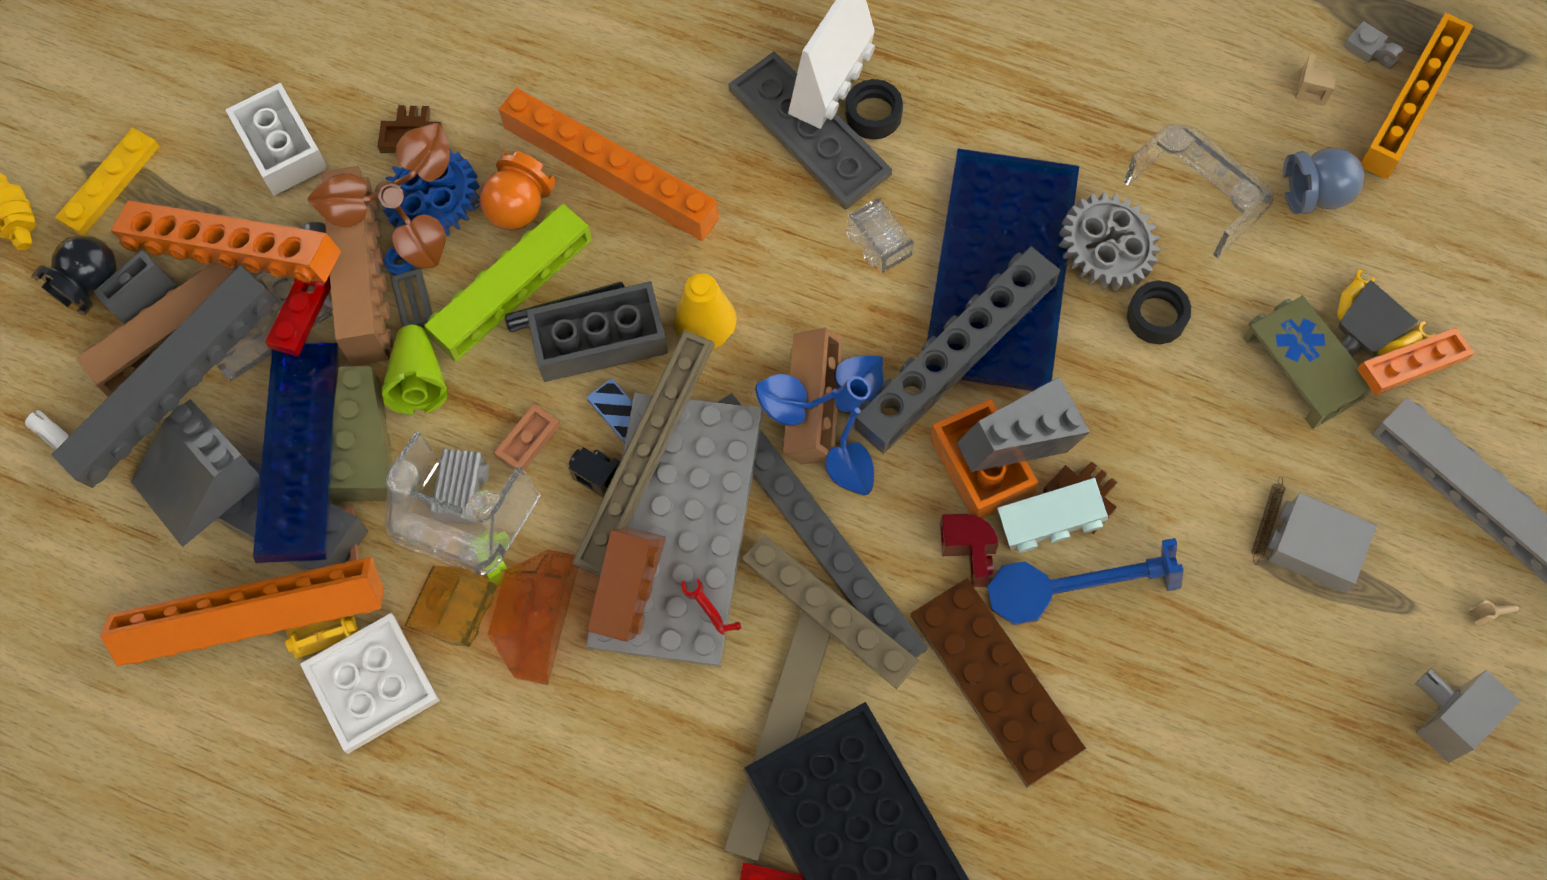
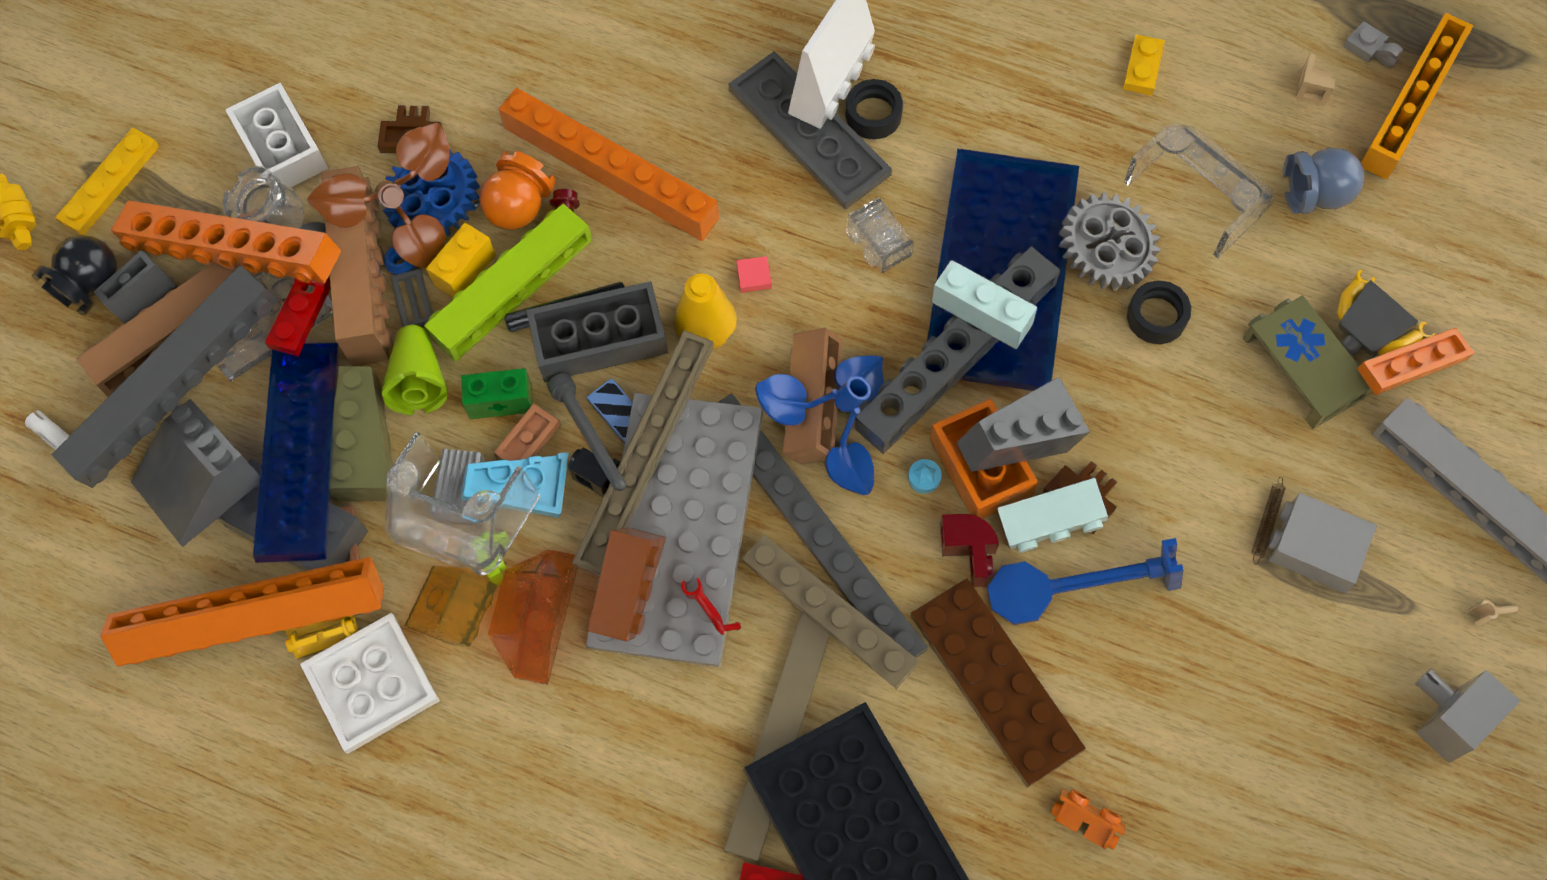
none -> clear tile [222,166,305,228]
none -> yellow brick [426,223,496,298]
none -> green brick [461,368,533,420]
none -> medium azure wing [461,452,569,518]
none -> dark grey piece [547,373,626,491]
none -> dark red plate [550,189,580,212]
none -> coral tile [736,256,772,293]
none -> medium azure tile [908,459,942,494]
none -> light aqua brick [932,260,1037,349]
none -> orange hinge [1050,789,1125,850]
none -> yellow plate [1123,34,1165,96]

